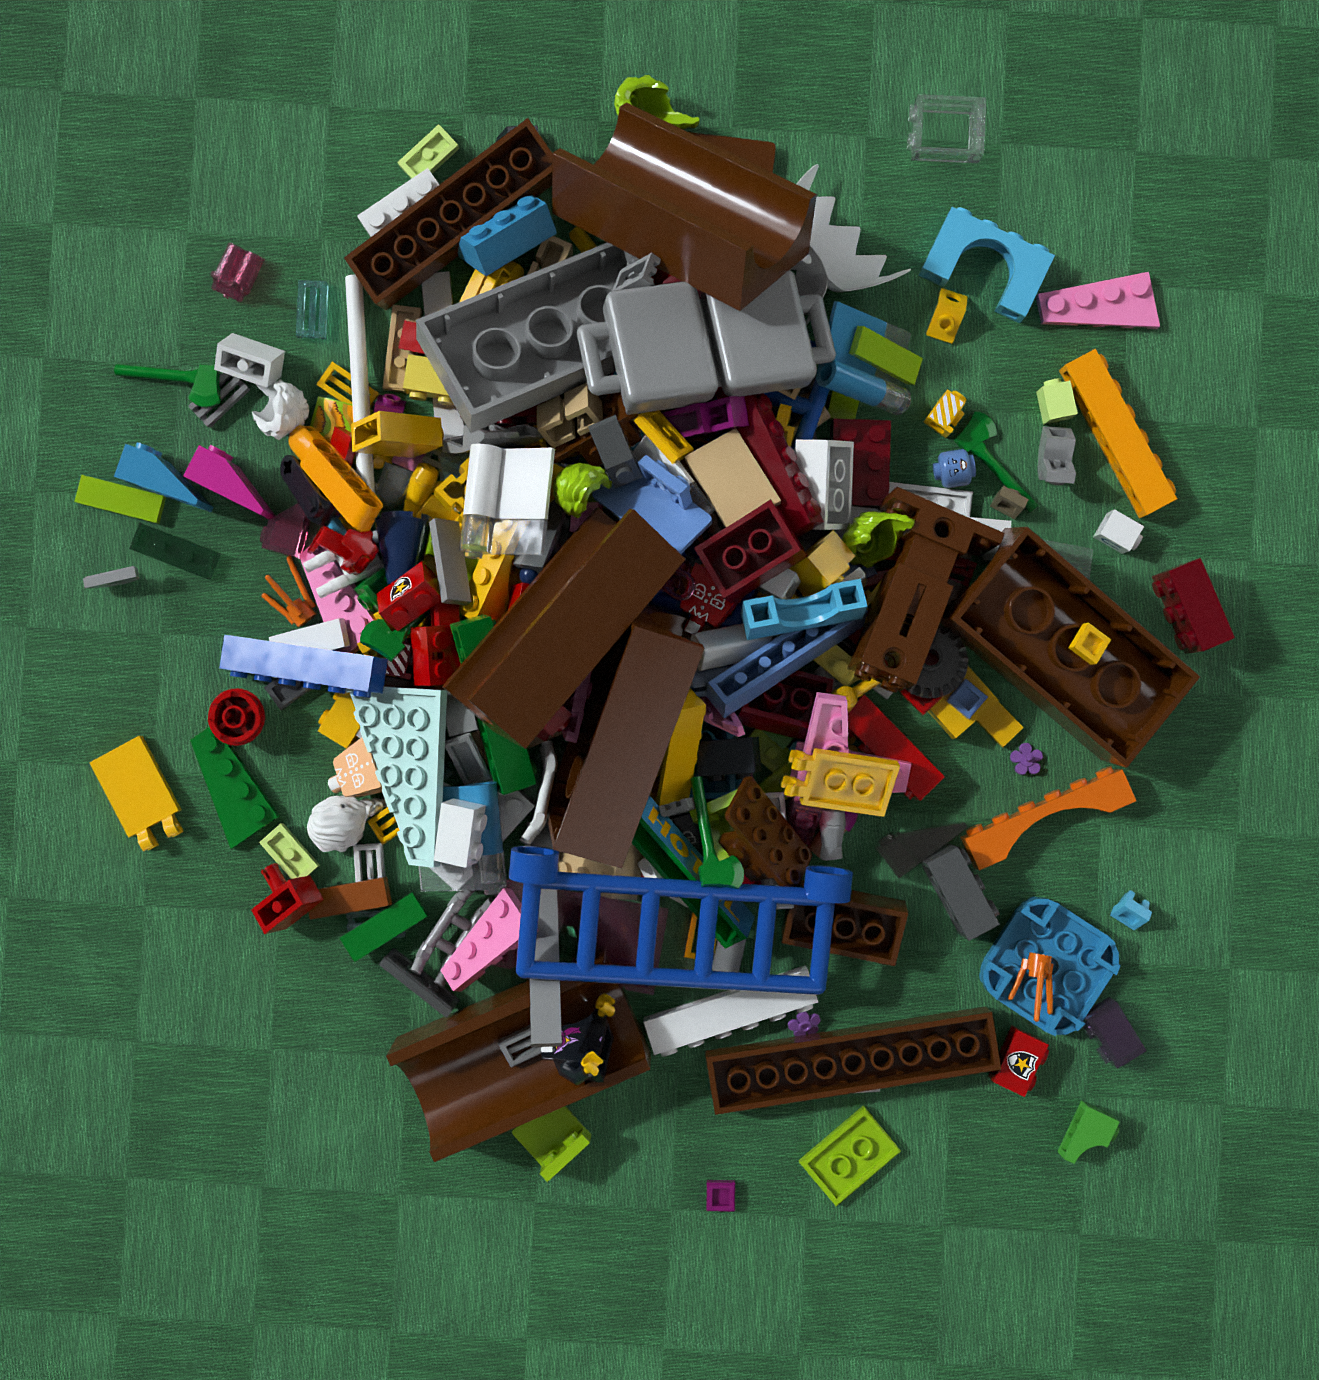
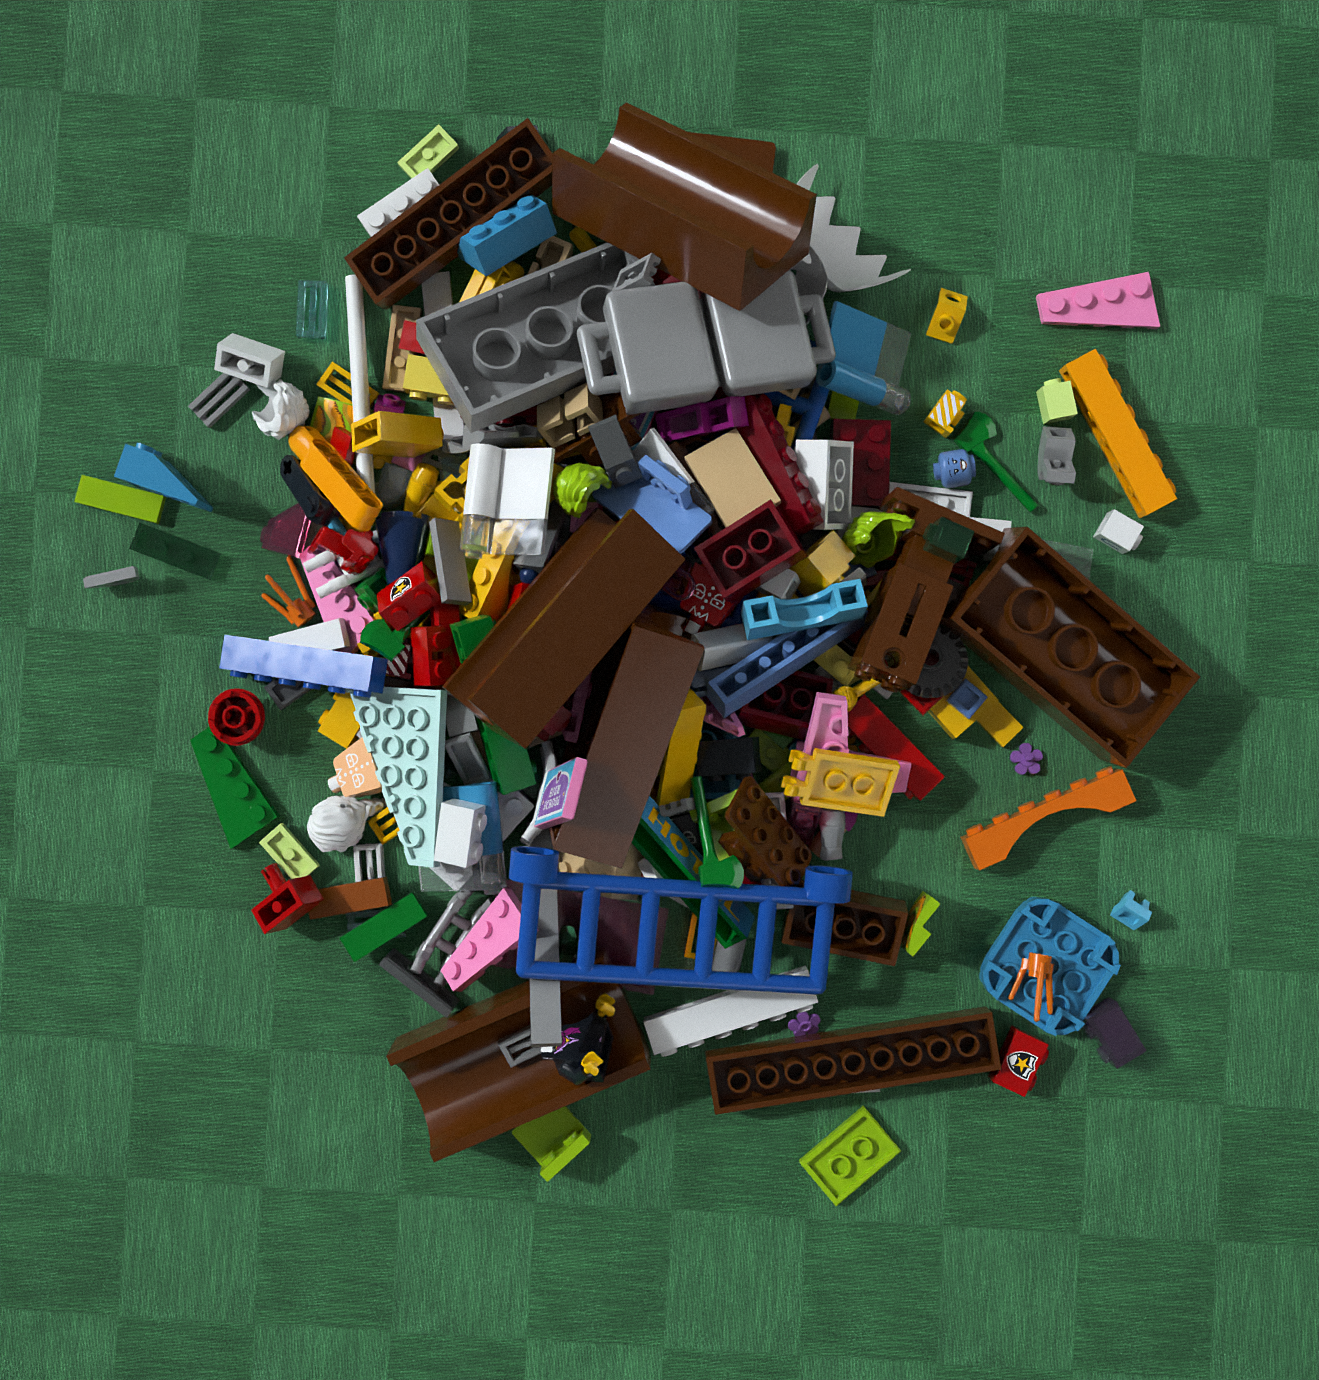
yellow tile [89,736,184,851] -> none
green piece [114,364,221,408] -> none
dark pink slope [183,445,277,522] -> none
clear pink piece [210,243,265,302] -> none
lime hair [614,75,700,129] -> none
yellow tile [634,411,694,464] -> none
magenta tile [706,1180,735,1211] -> none
lime tile [849,326,923,385] -> none
clear smoke slope [875,821,968,878] -> none
clear window [907,94,986,163] -> none
medium azure arch [918,207,1055,323] -> none
dark grey brick [918,843,1000,941] -> none
dark tan plate [990,486,1029,520] -> none
bright green arch [1057,1100,1120,1164] -> none
yellow plate [1068,623,1111,665] -> none
dark red brick [1152,558,1235,654] -> none
none -> tile [534,757,588,830]
none -> lime slope [900,891,940,956]
none -> clear green brick [923,517,974,564]

